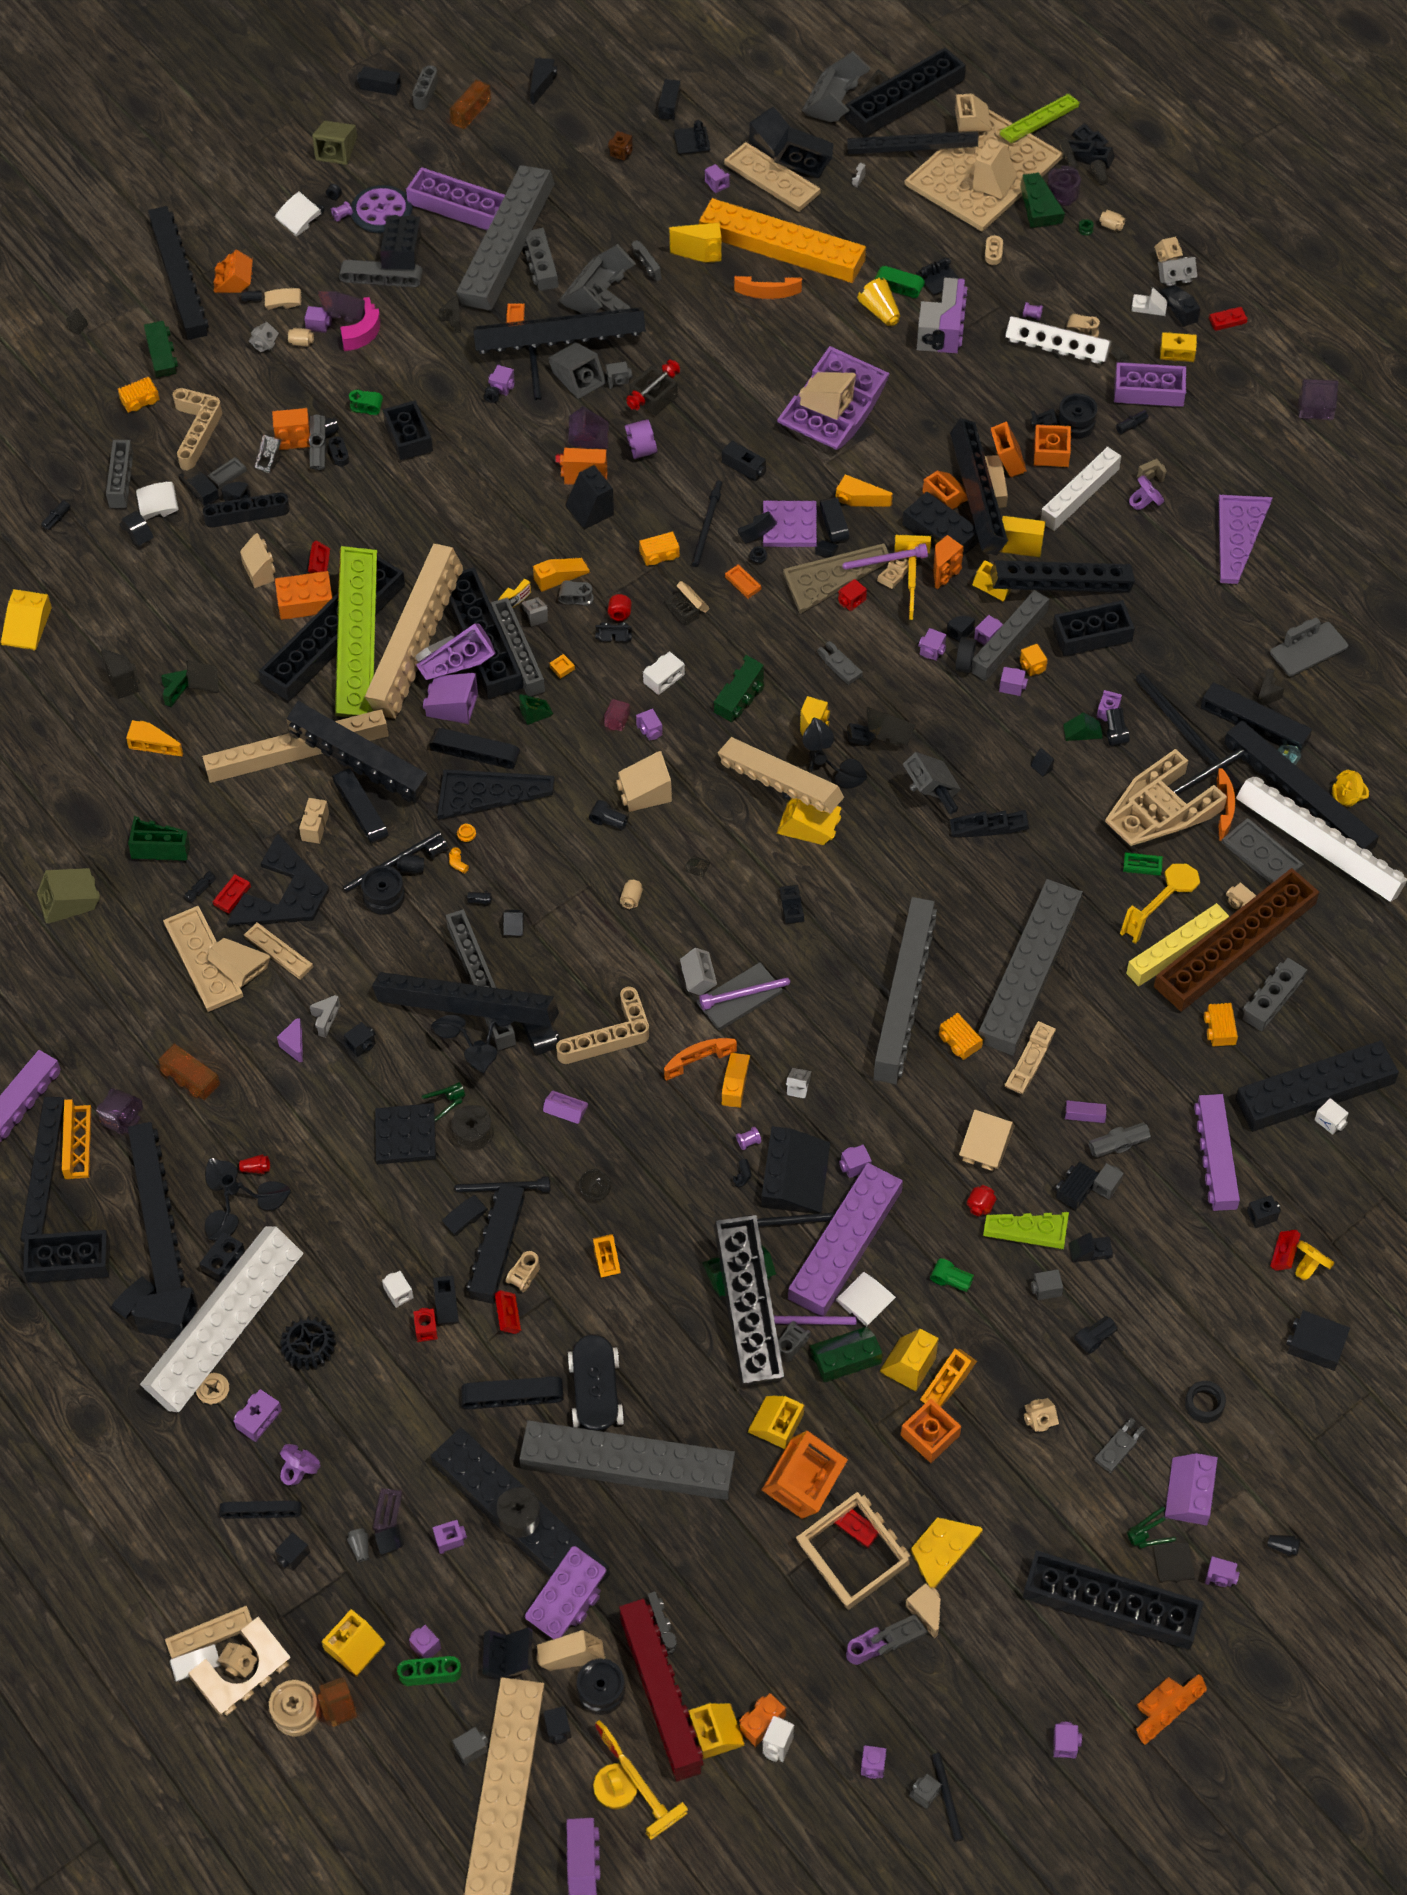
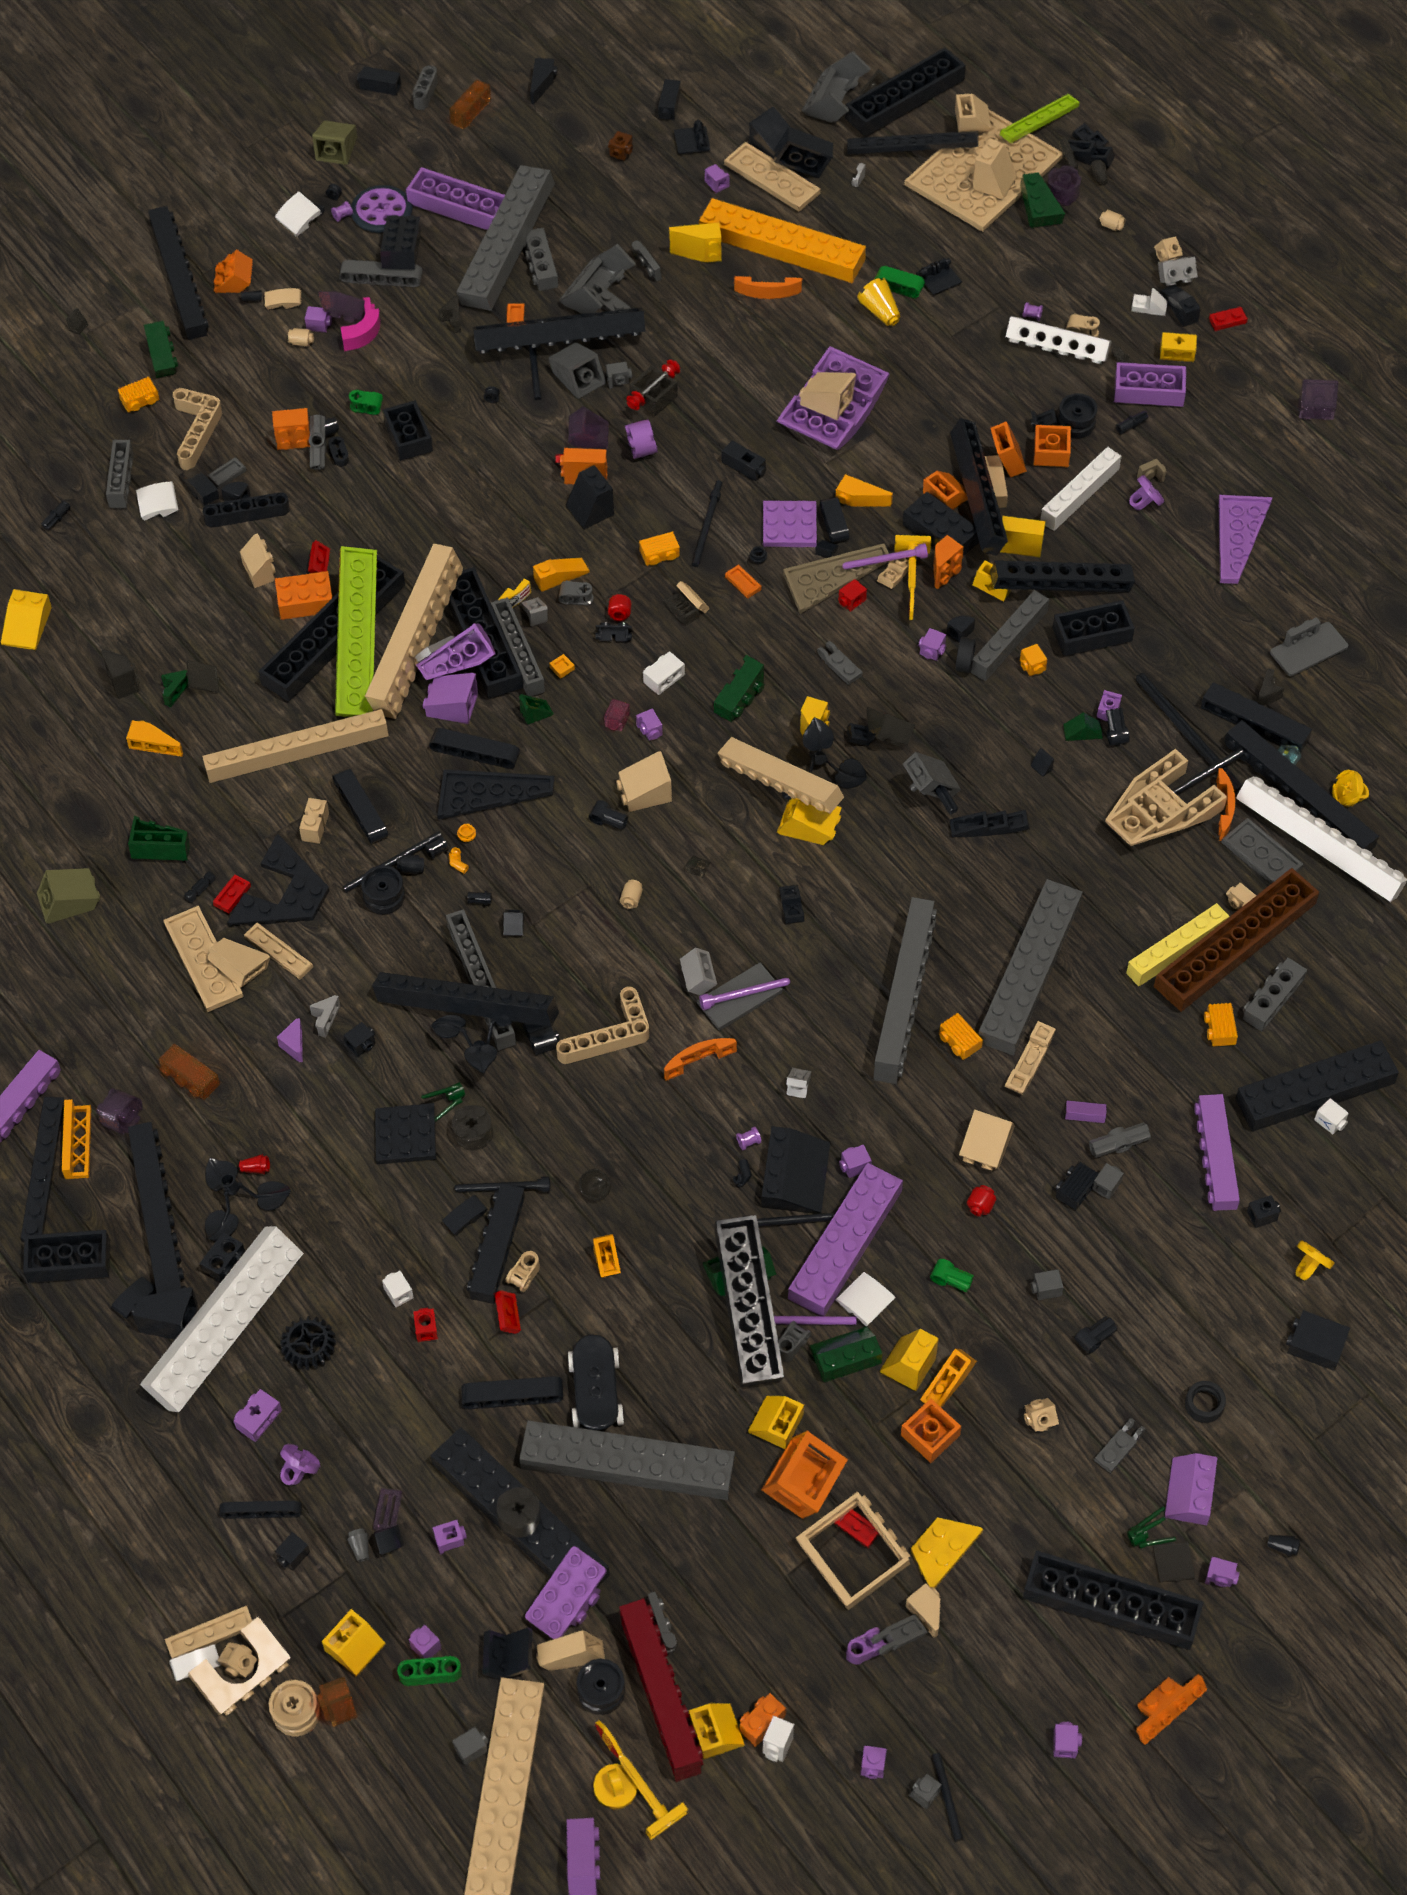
black brick [119,511,154,546] -> none
tan gear [196,1373,230,1406] -> none
light grey brick [249,322,279,352] -> none
clear smoke slope [254,434,282,473] -> none
black brick [286,701,427,803] -> none
black slope [433,1275,459,1325] -> none
medium lavender brick [489,365,515,395] -> none
medium lavender slope [543,1091,588,1124] -> none
black brick [543,1706,571,1744] -> none
light orange slope [722,1053,750,1108] -> none
black slope [738,511,777,544] -> none
piece [917,278,967,353] -> none
medium lavender brick [974,615,1003,646] -> none
lime wing [983,1212,1069,1249] -> none
tan plate [985,236,1003,265] -> none
medium lavender brick [999,667,1028,696] -> none
black slope [1069,1232,1113,1263] -> none
dark green bush [1078,219,1094,236] -> none
yellow piece [1120,864,1200,944] -> none
green tile [1123,852,1163,876] -> none
red plate [1270,1230,1301,1271] -> none

